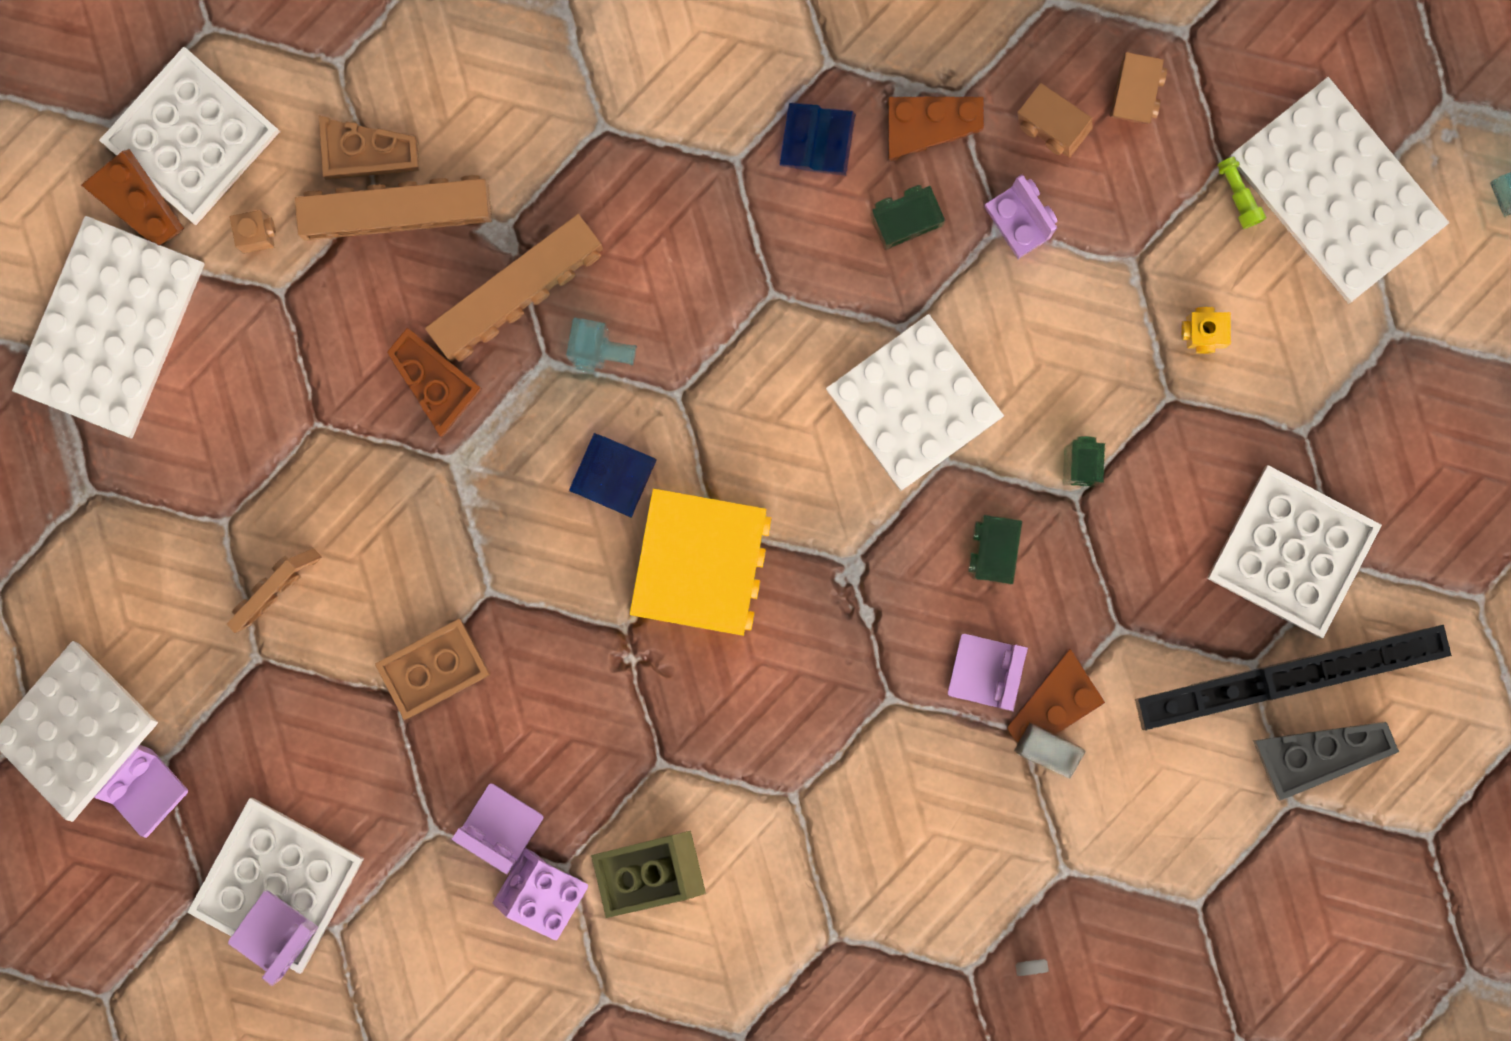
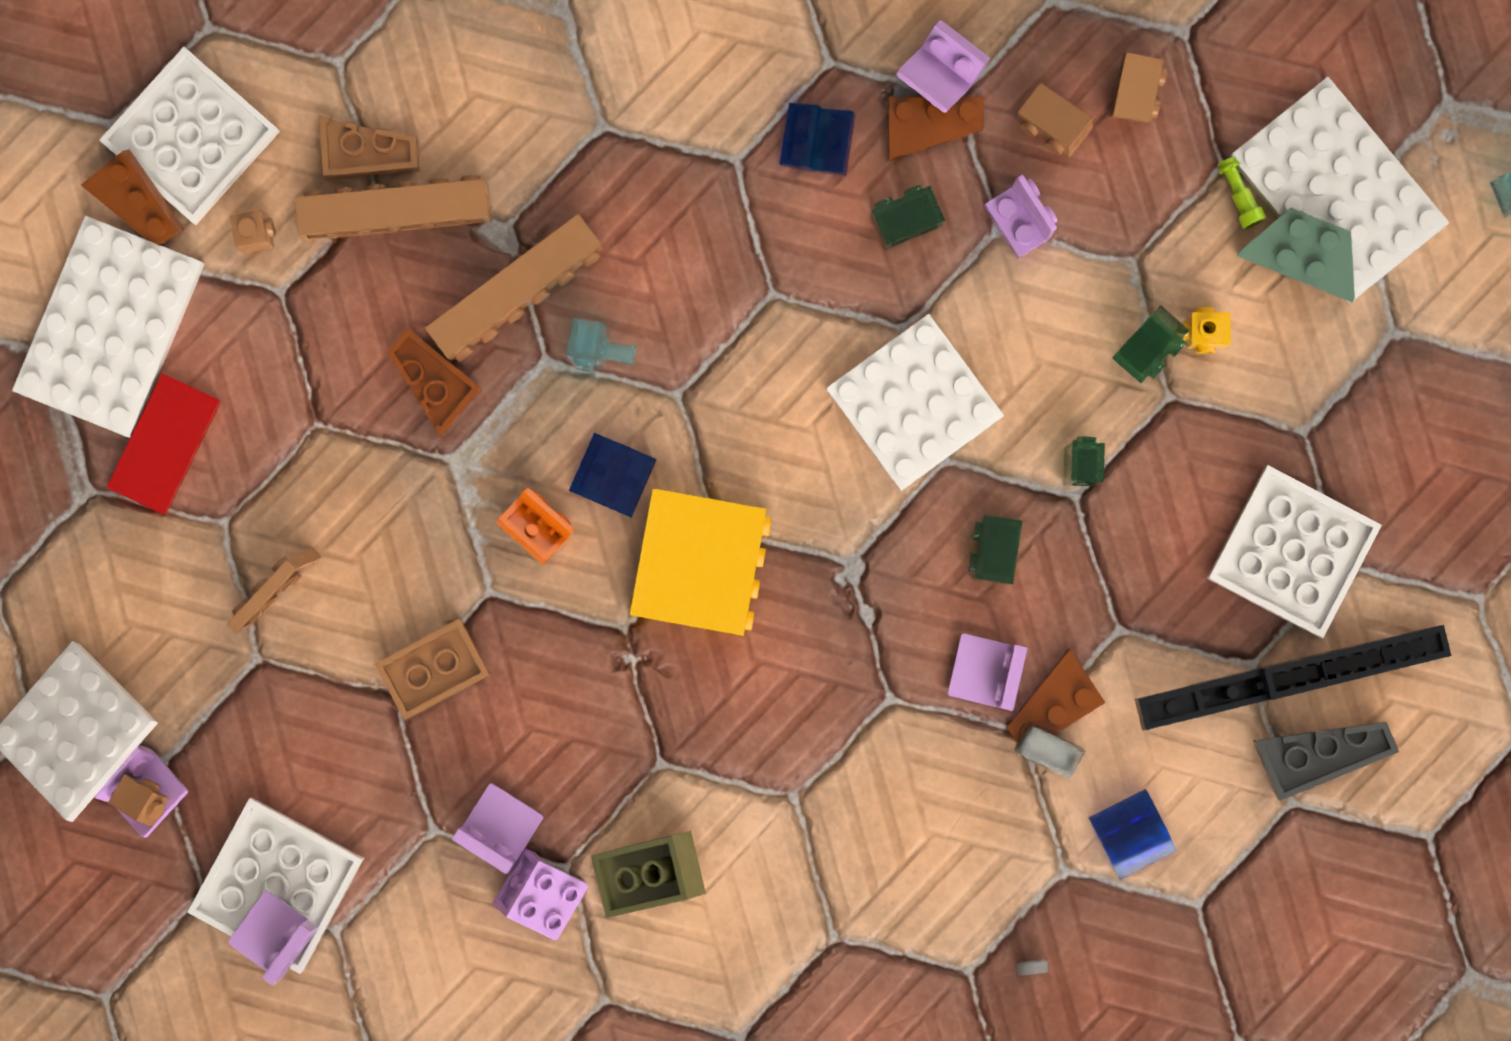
none -> red tile [106,373,221,515]
none -> medium nougat brick [108,775,169,827]
none -> orange bracket [496,487,574,565]
none -> lavender bracket [896,20,991,113]
none -> clear blue slope [1088,789,1177,880]
none -> clear green brick [1112,305,1189,384]
none -> sand green wing [1238,208,1355,303]

